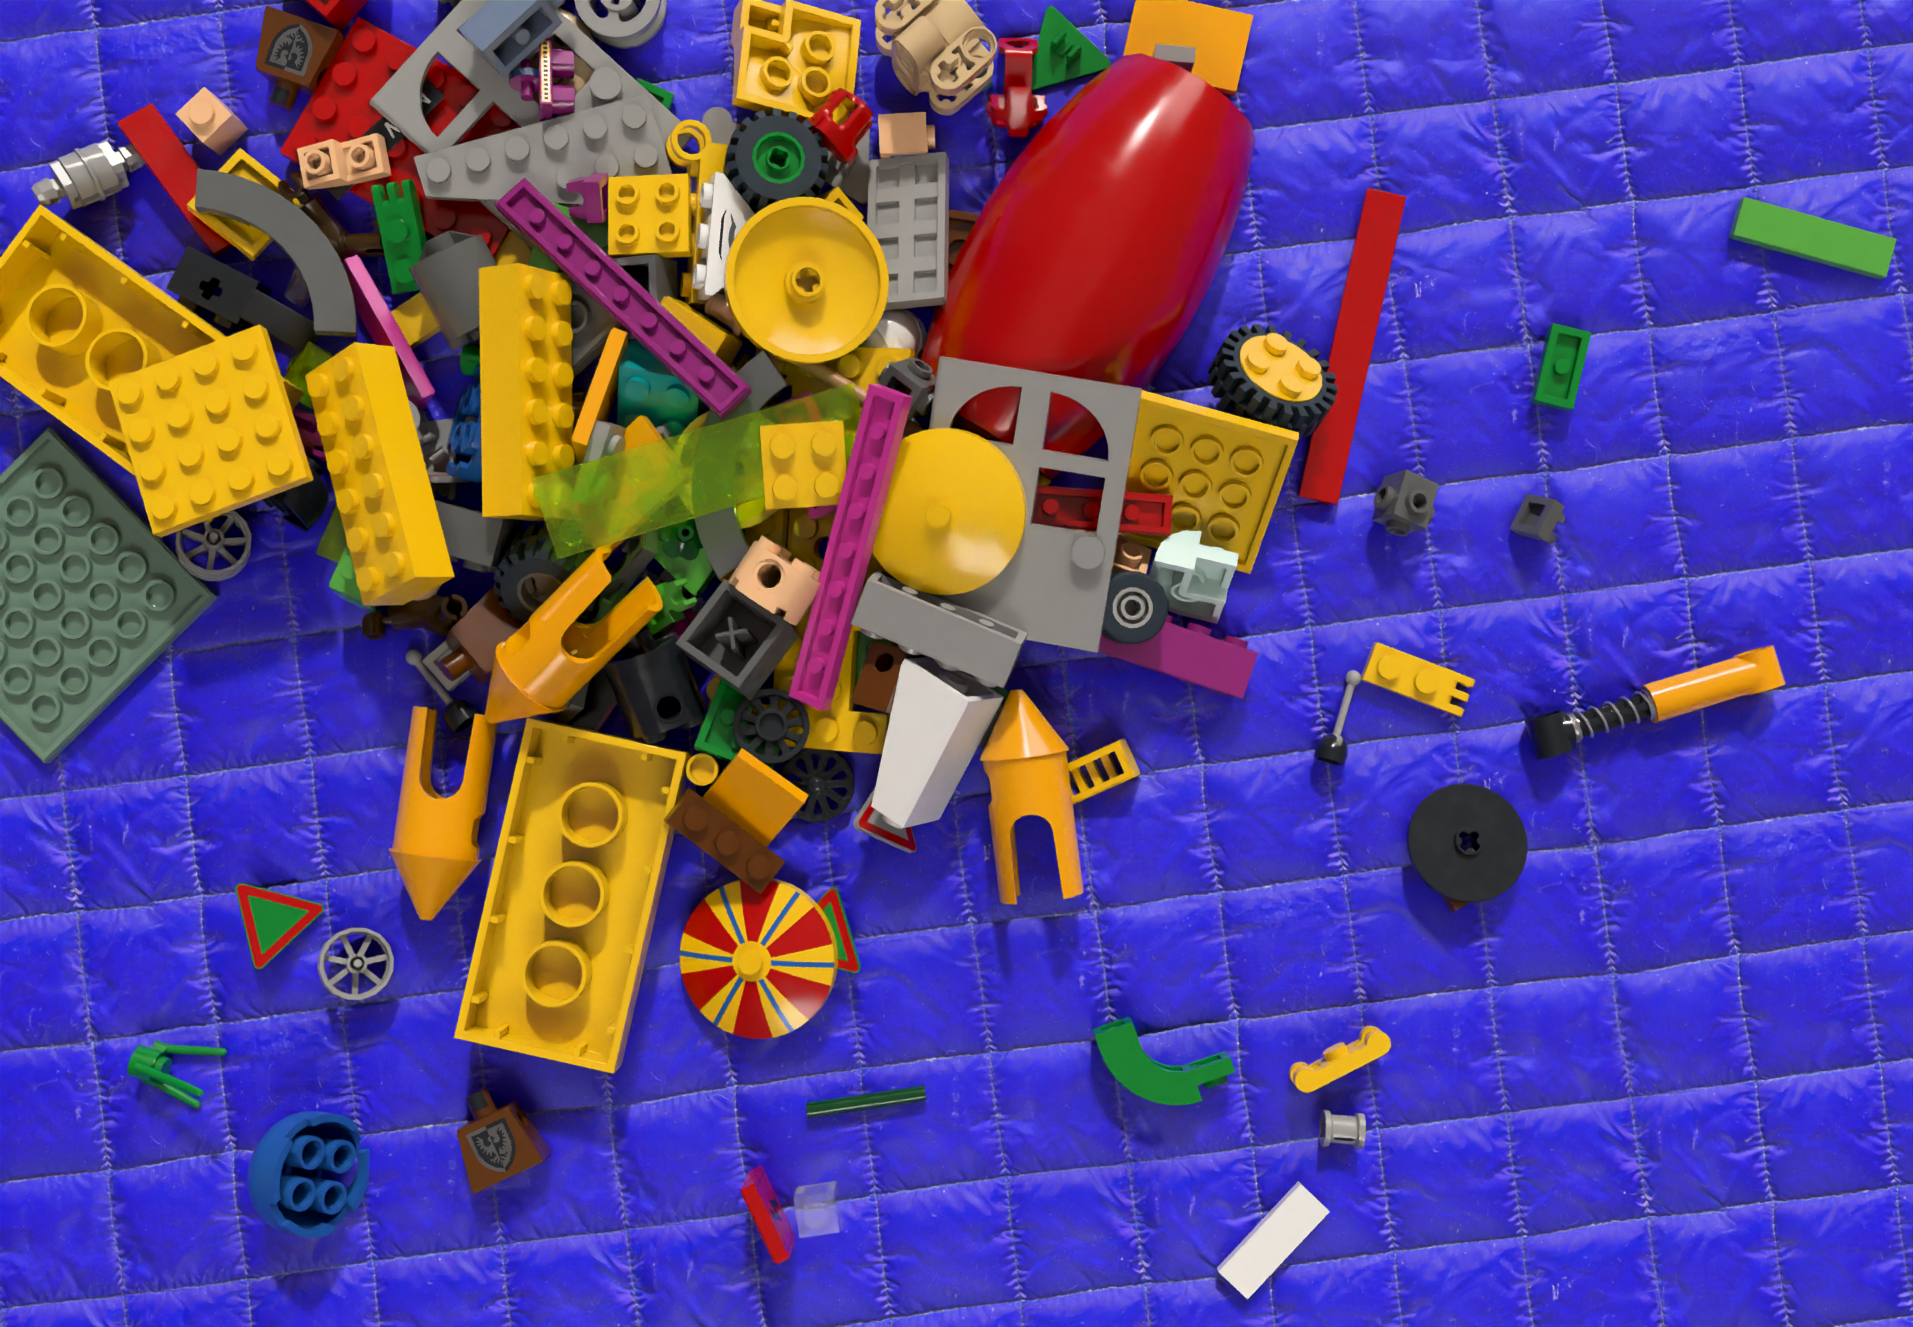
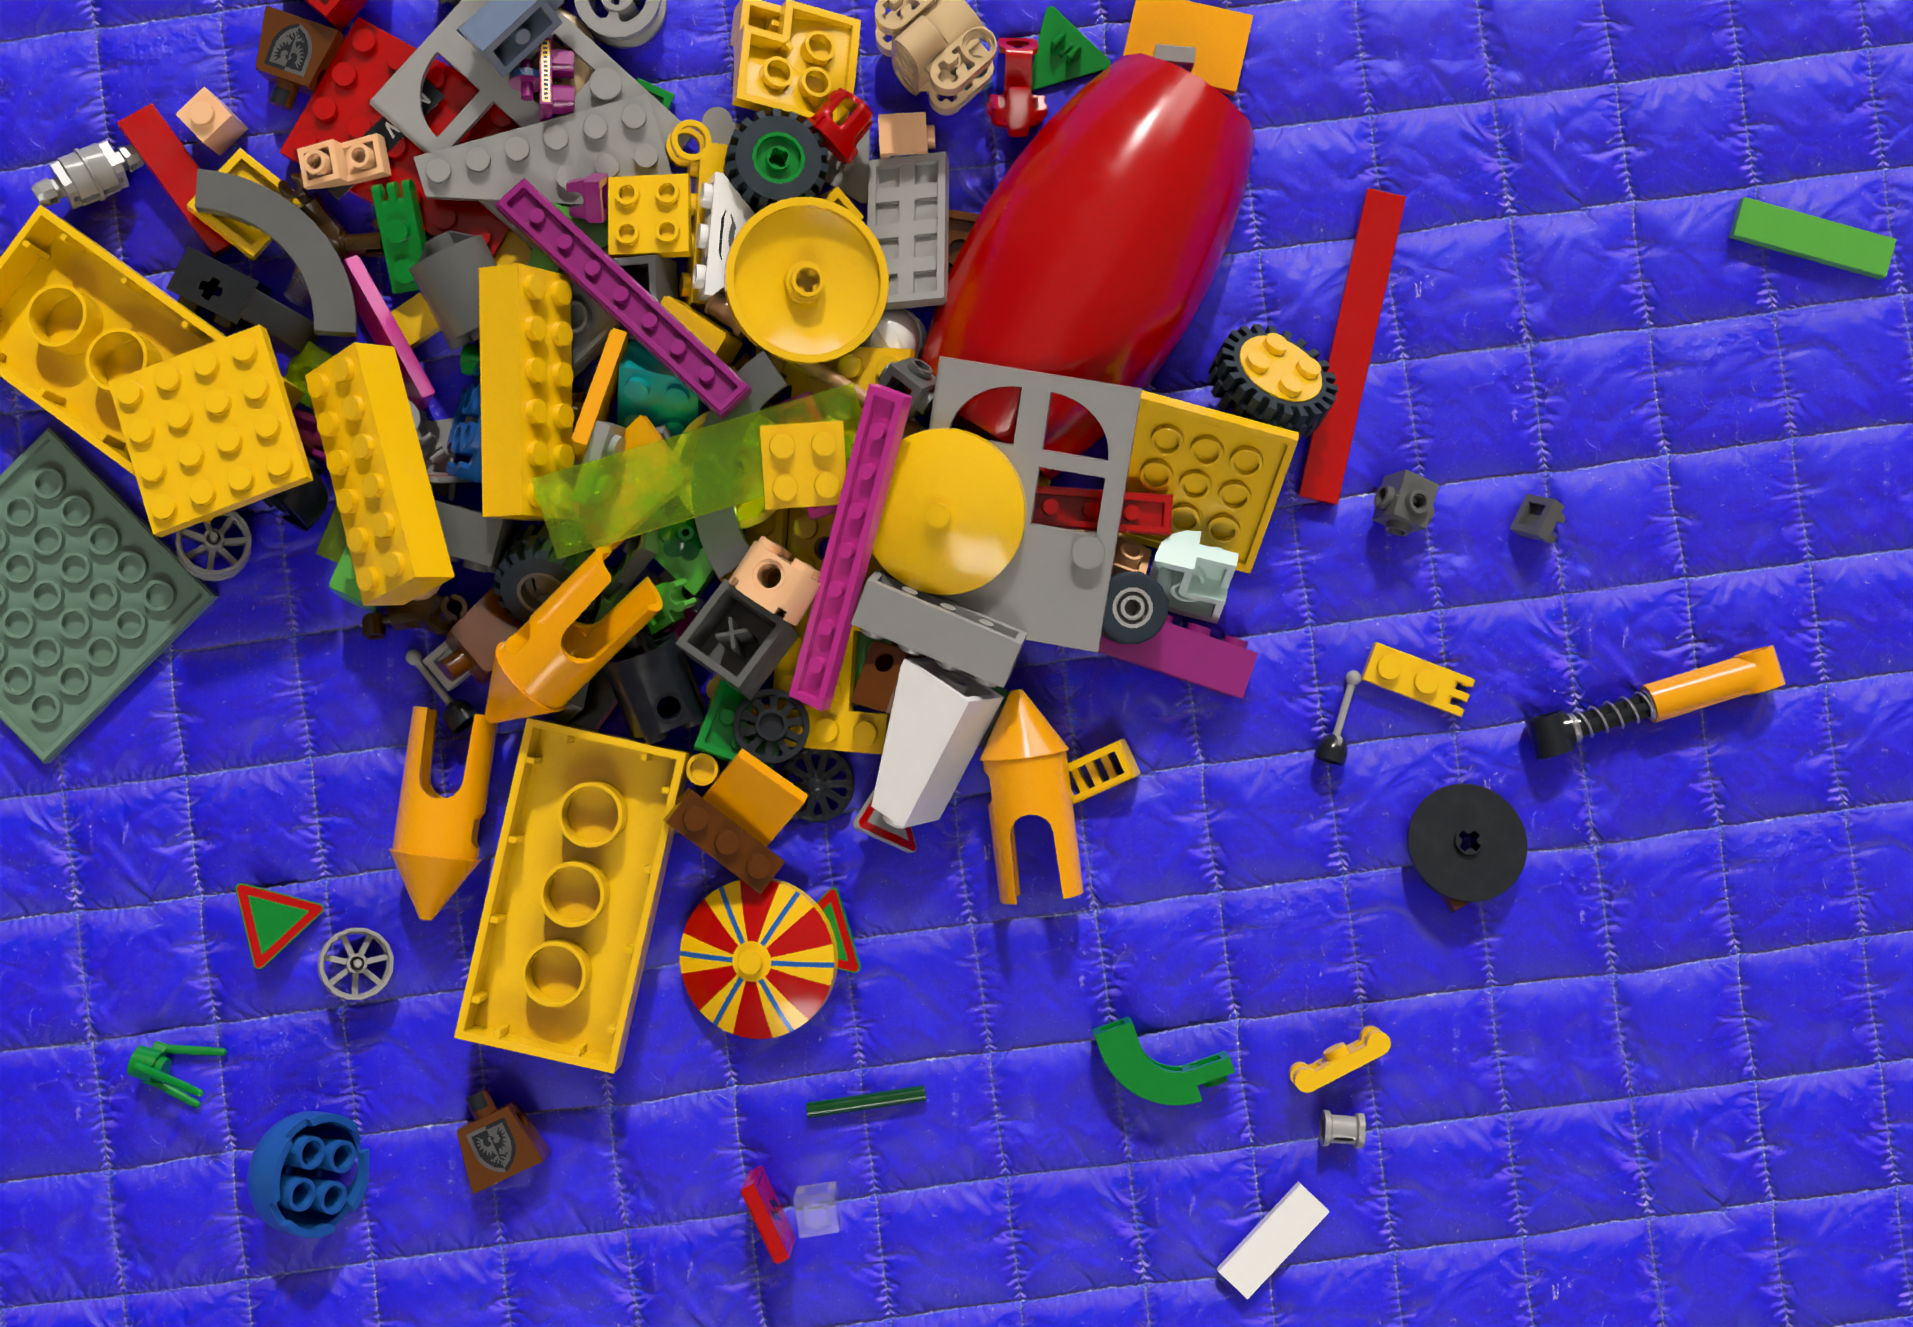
green plate [1530,323,1591,412] -> none

